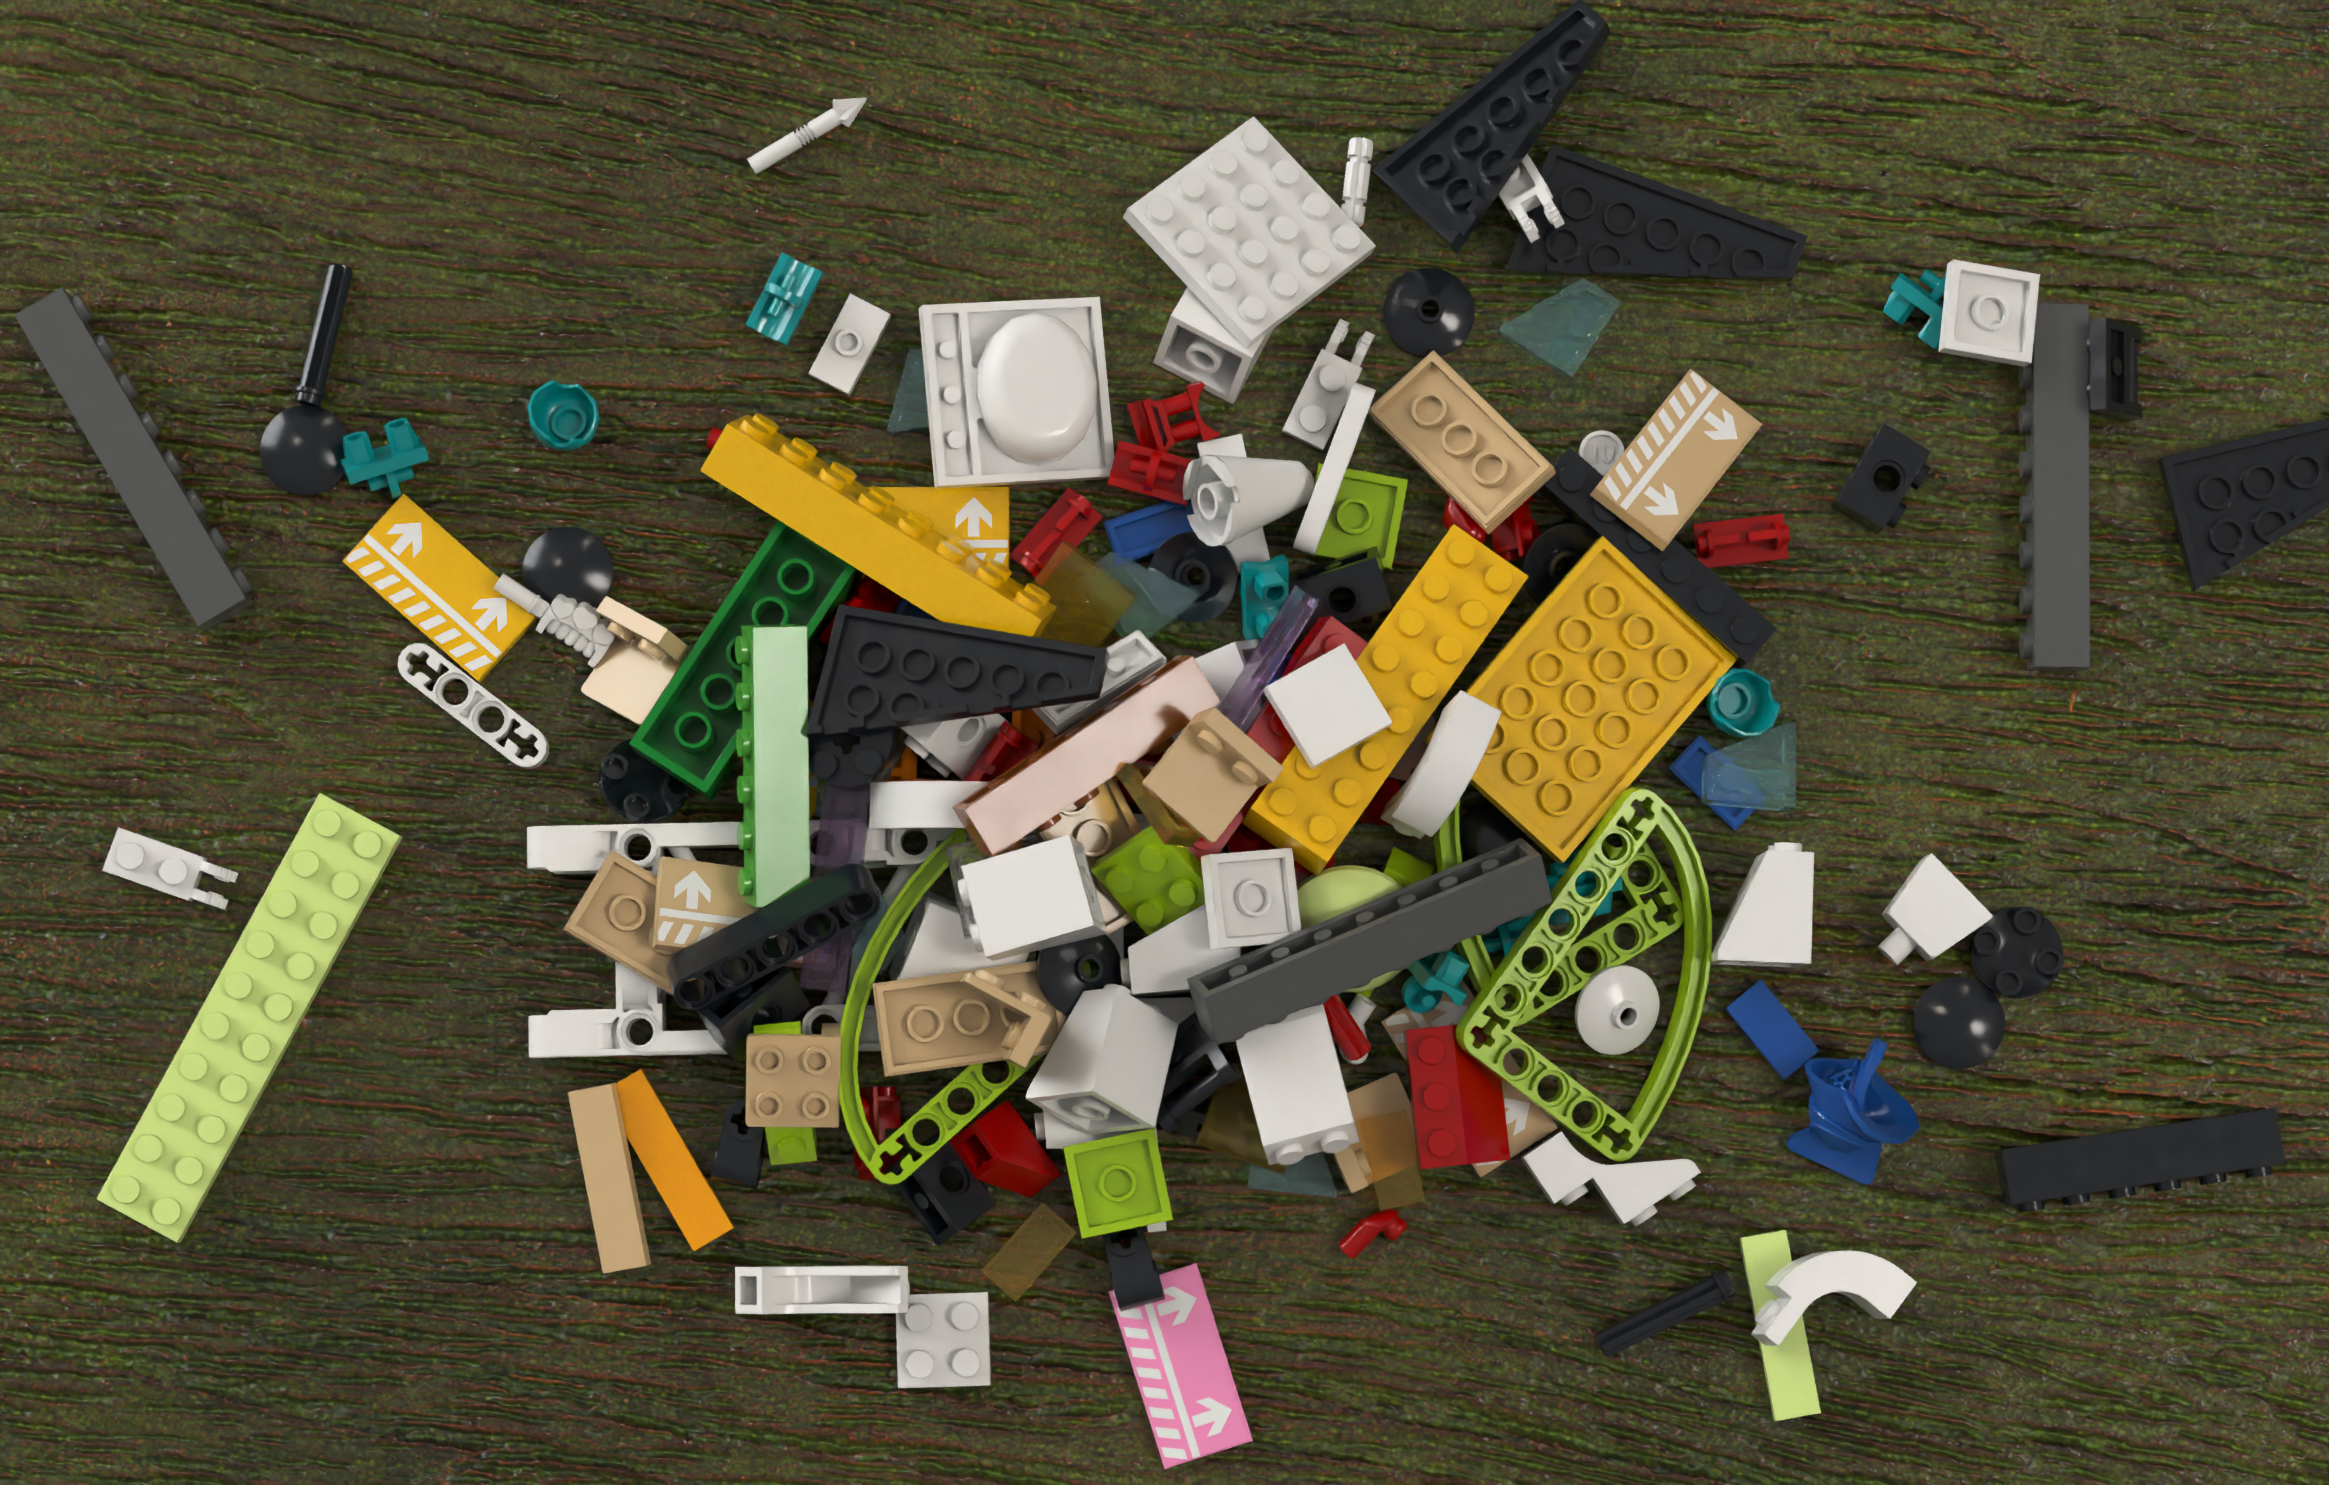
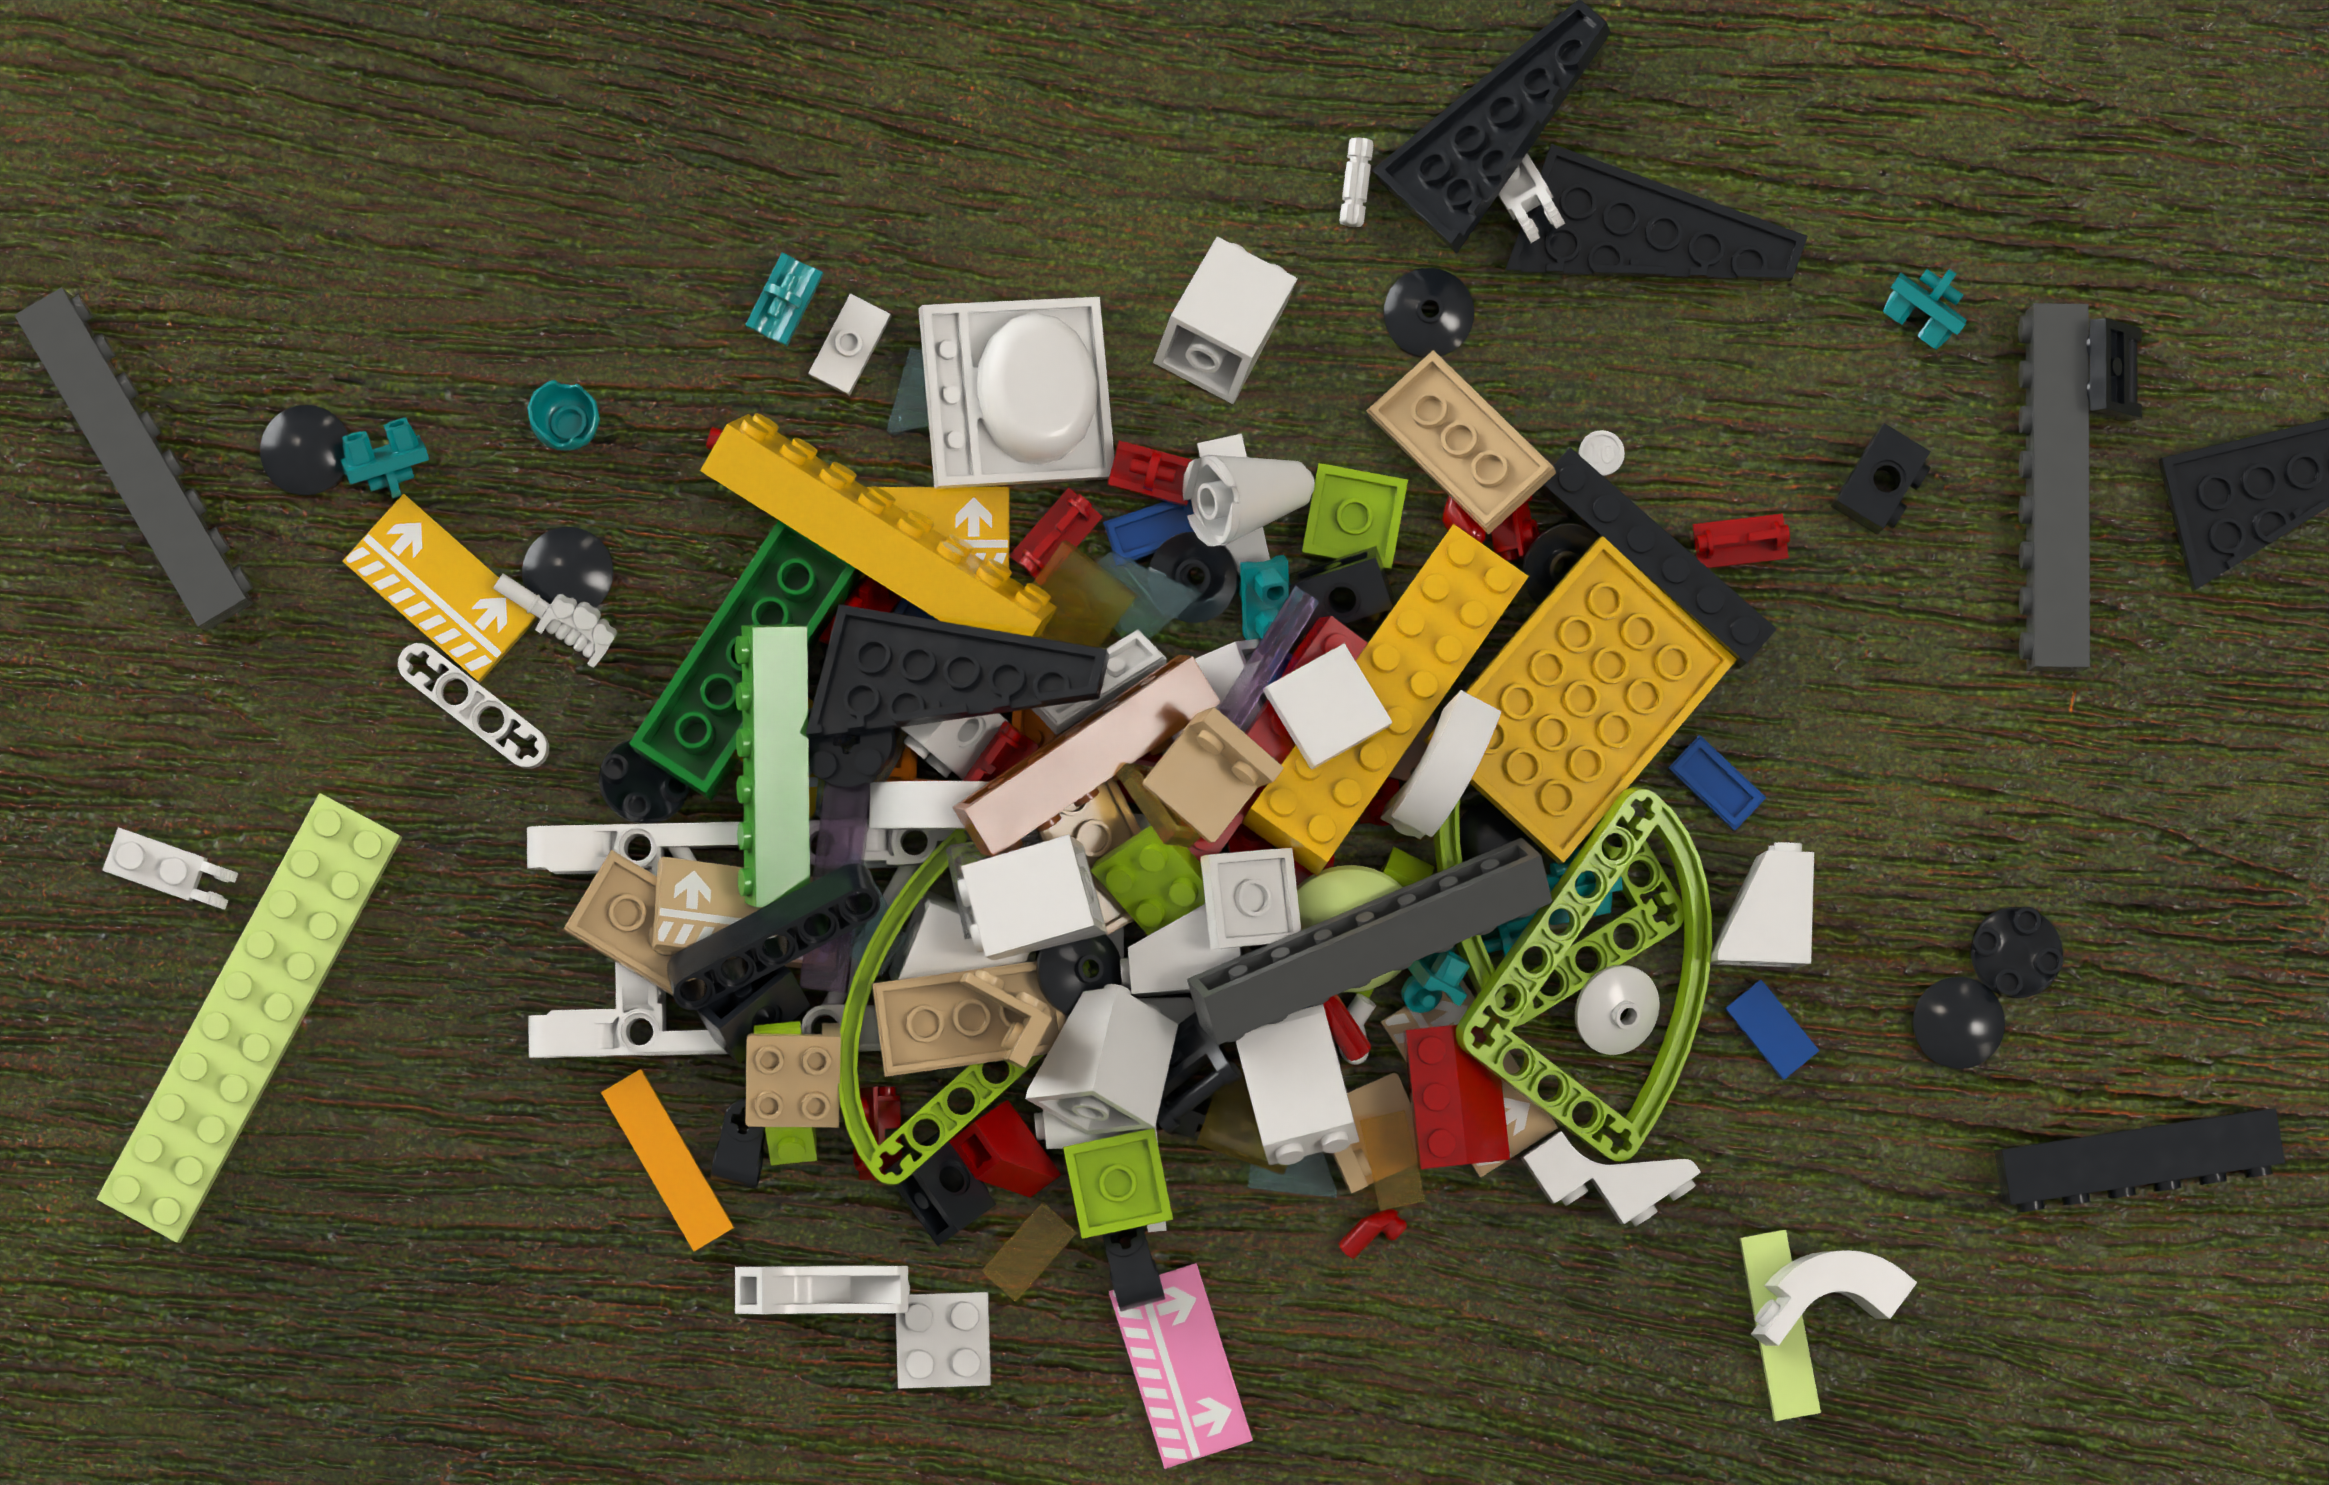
black axle [292,263,352,407] -> none
tan tile [568,1082,651,1274] -> none
tan bracket [581,596,692,726] -> none
white piece [747,98,867,174] -> none
white plate [1123,116,1376,349] -> none
red piece [1127,380,1220,453] -> none
white hinge [1282,319,1375,452] -> none
white beam [1293,382,1376,556] -> none
clear light blue wing [1497,277,1621,380] -> none
tan tile [1590,369,1762,551] -> none
black axle [1595,1269,1737,1357] -> none
clear light blue wing [1702,722,1796,812] -> none
teal hair [1706,668,1780,737] -> none
blue helmet [1786,1037,1919,1185] -> none
white torso [1878,853,1993,966] -> none
white plate [1938,259,2040,367] -> none

